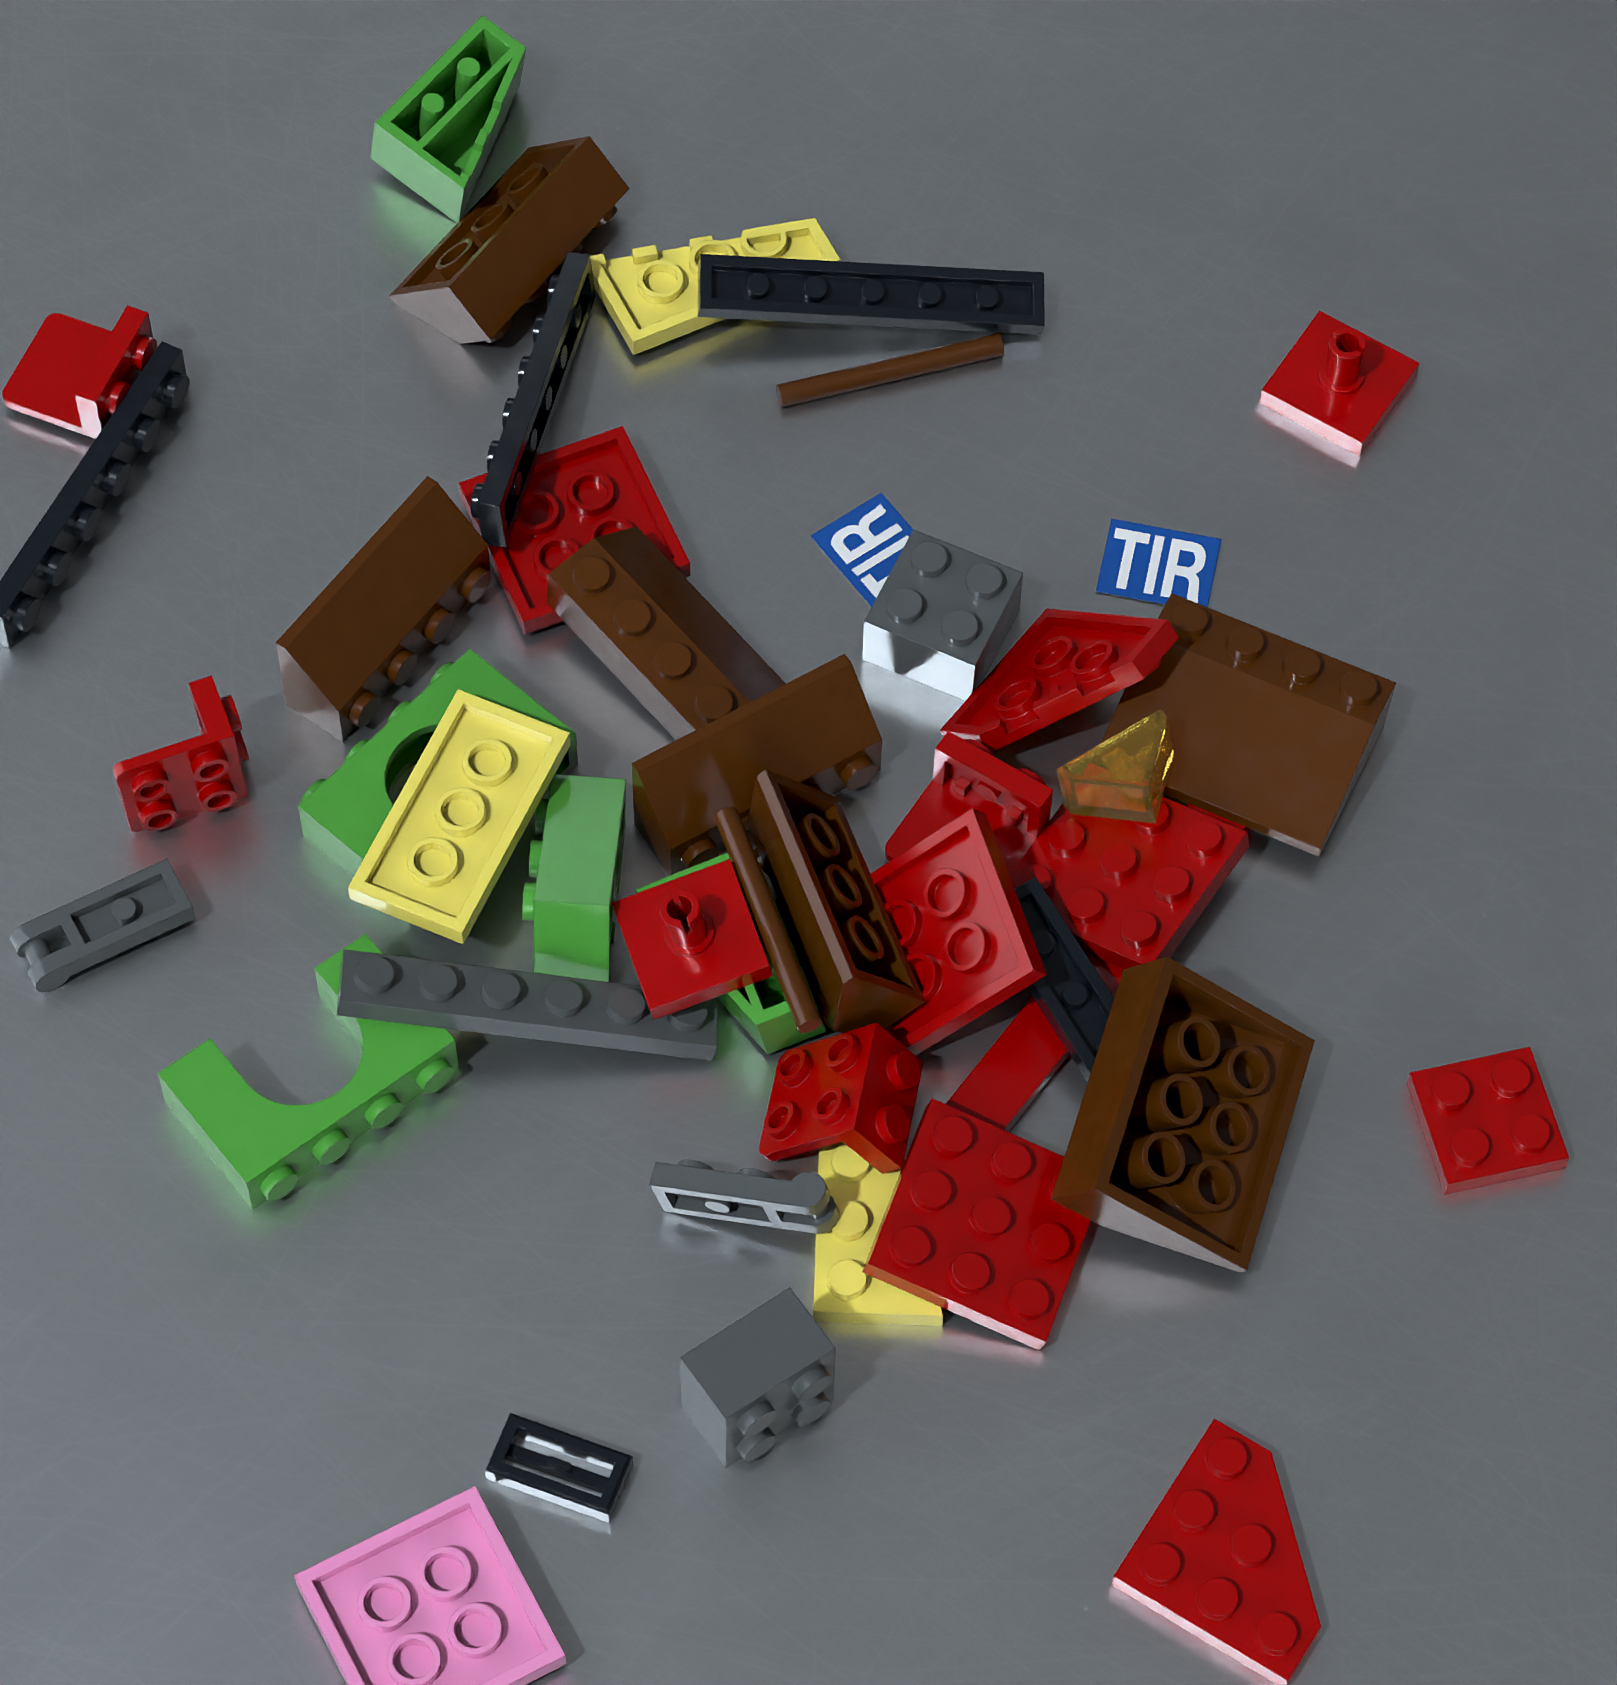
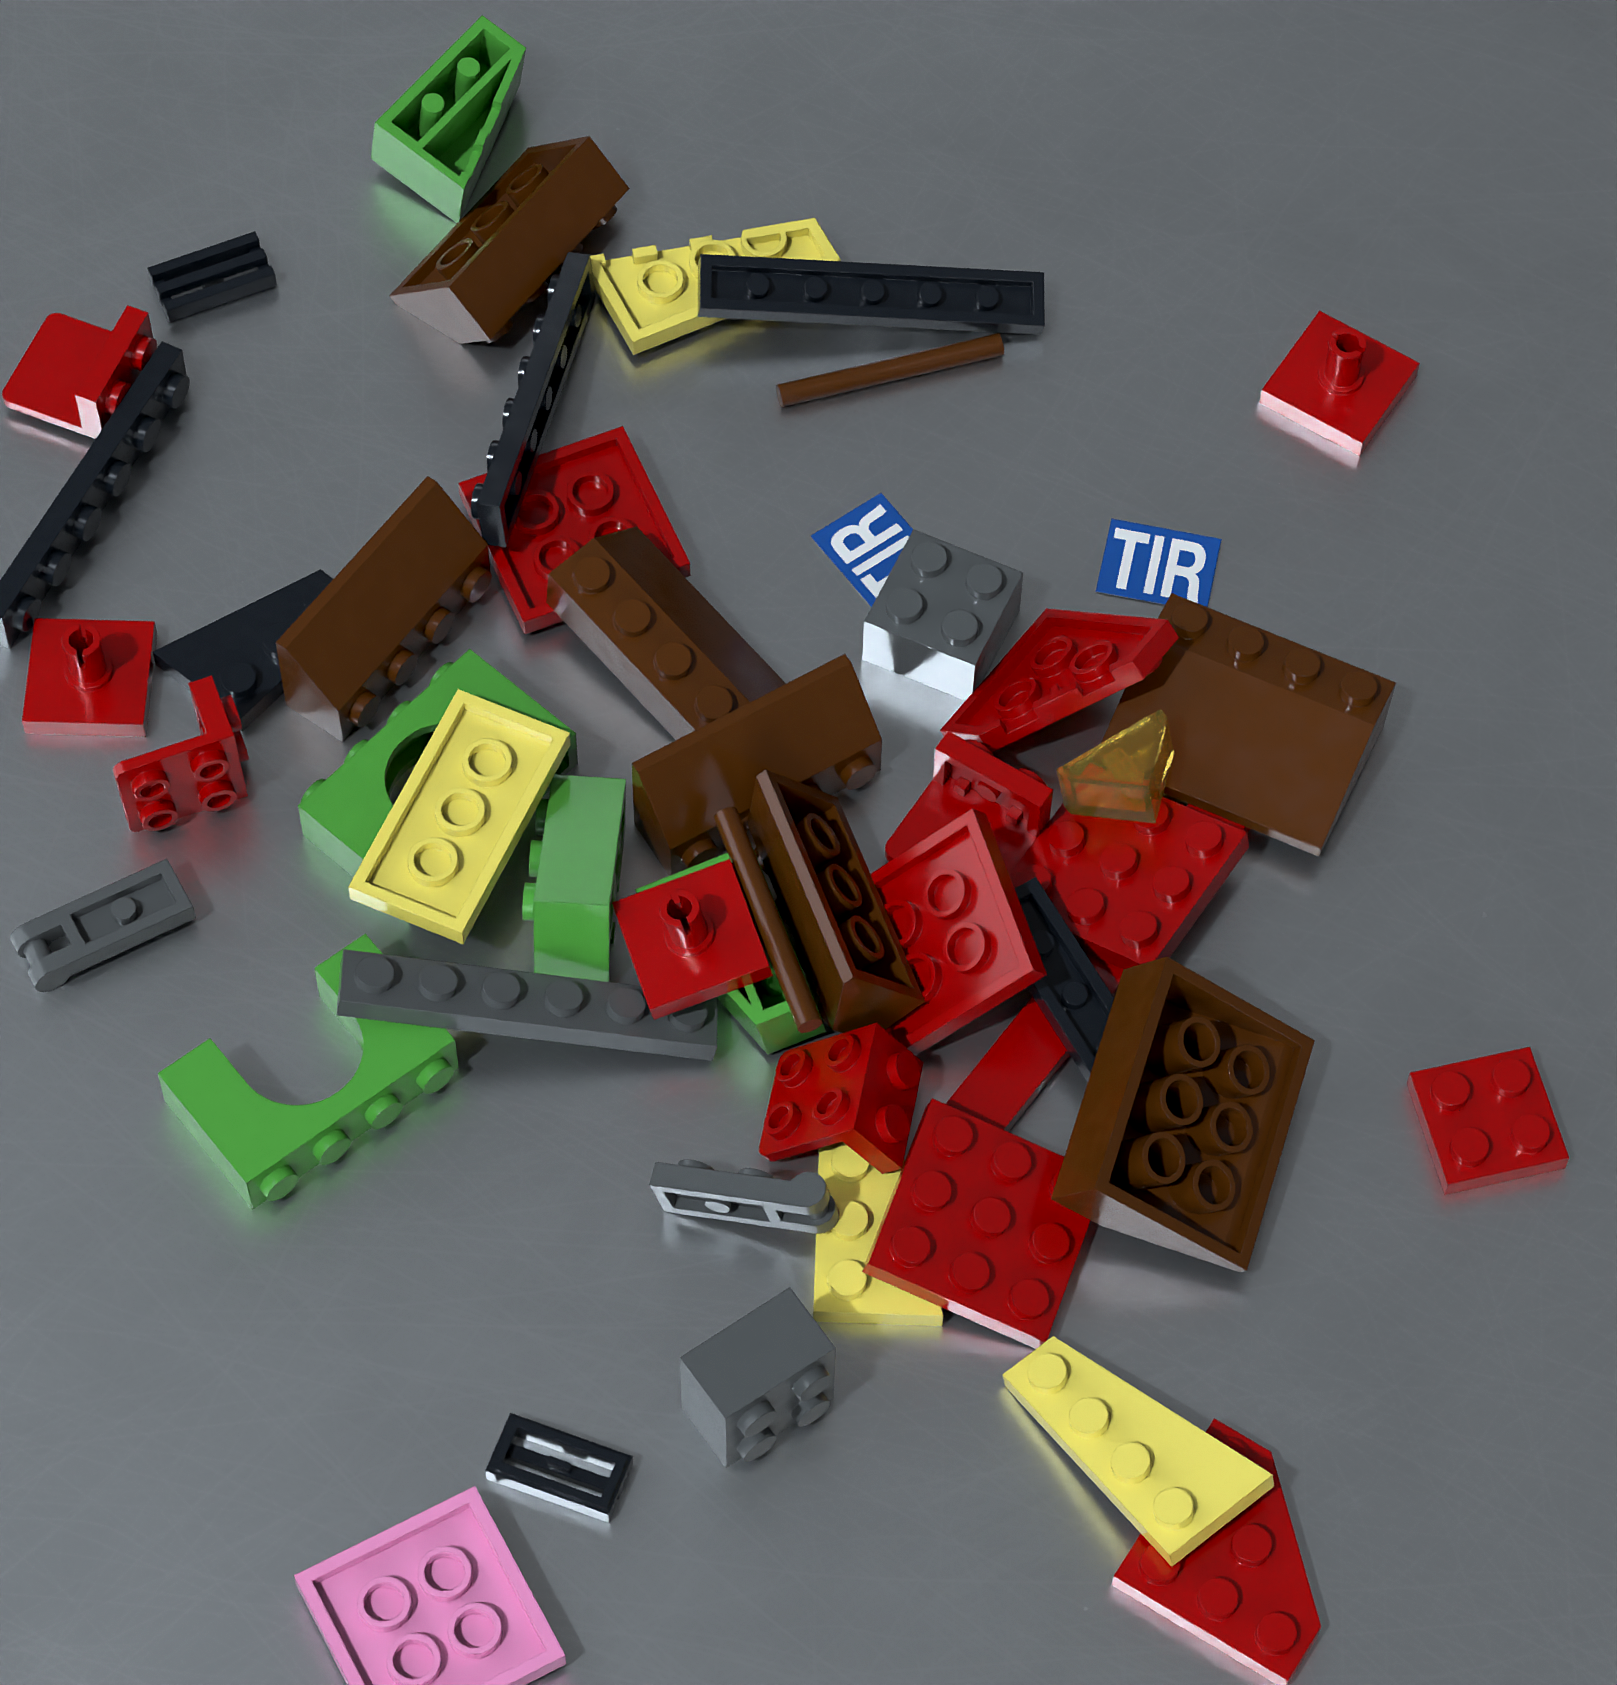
none -> red tile [22,618,157,737]
none -> black tile [147,231,277,323]
none -> black wing [153,569,333,732]
none -> light yellow wing [1002,1336,1274,1567]

